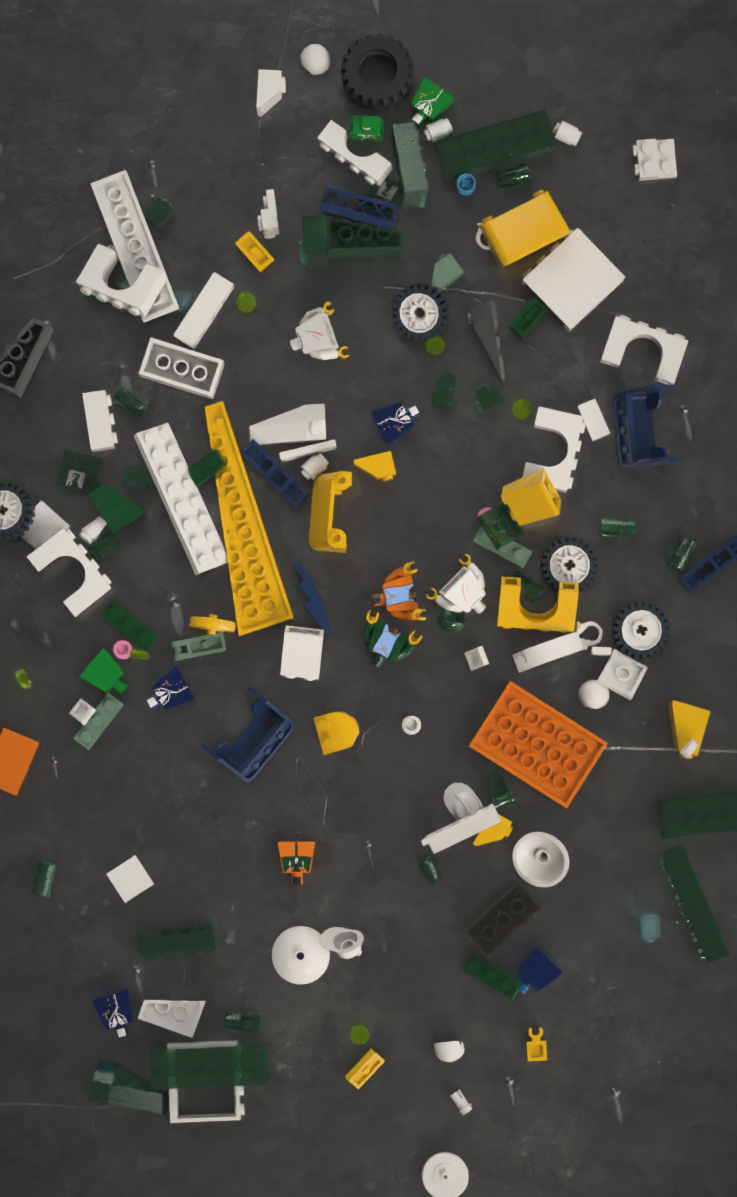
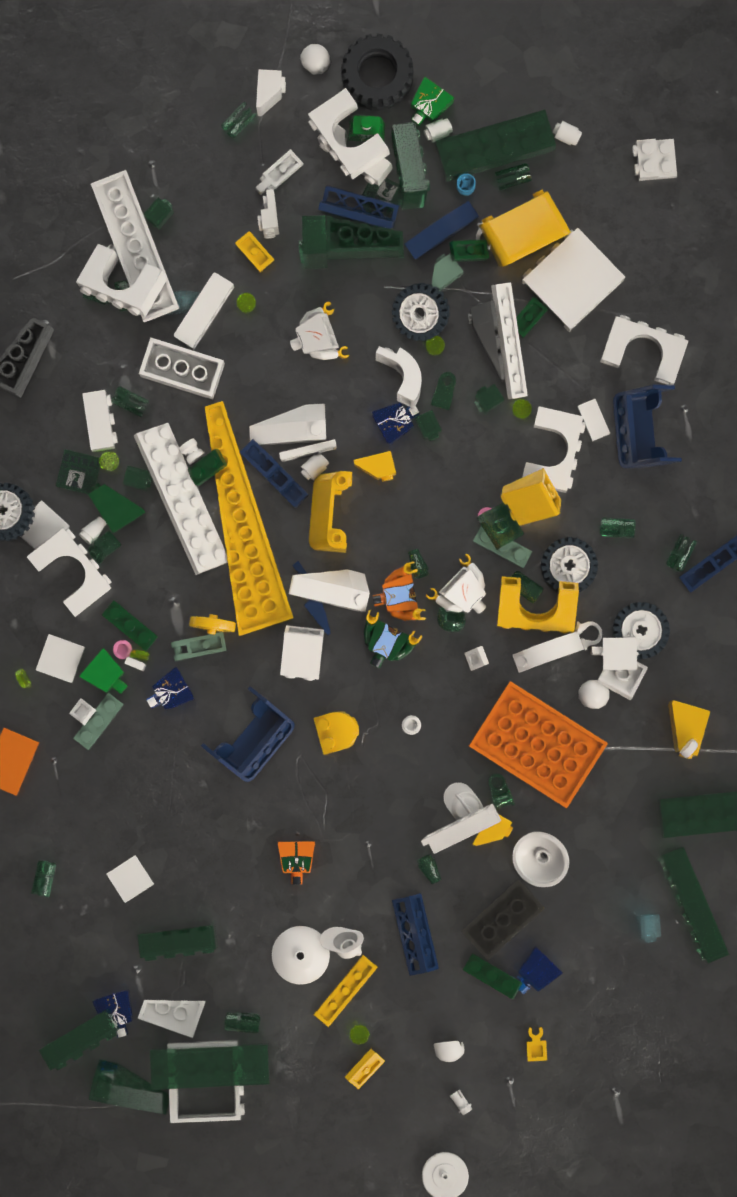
none -> white tile [36,634,85,683]
none -> clear green wedge [39,1009,120,1071]
none -> clear neon green tile [99,452,119,471]
none -> white tile [125,657,146,671]
none -> white wheel [179,438,205,465]
none -> clear green arm [221,101,257,138]
none -> white hinge [256,149,303,195]
none -> white wedge [288,569,370,612]
none -> white arch [308,88,390,180]
none -> yellow tile [314,955,378,1027]
none -> white arch [376,346,422,408]
none -> dark blue fence [392,893,439,976]
none -> dark blue slope [405,201,480,260]
none -> clear green cone [408,549,429,579]
none -> clear green brick [415,410,442,441]
none -> dark green plate [449,240,489,262]
none -> white plate [491,282,528,399]
none -> white piece [601,638,639,670]

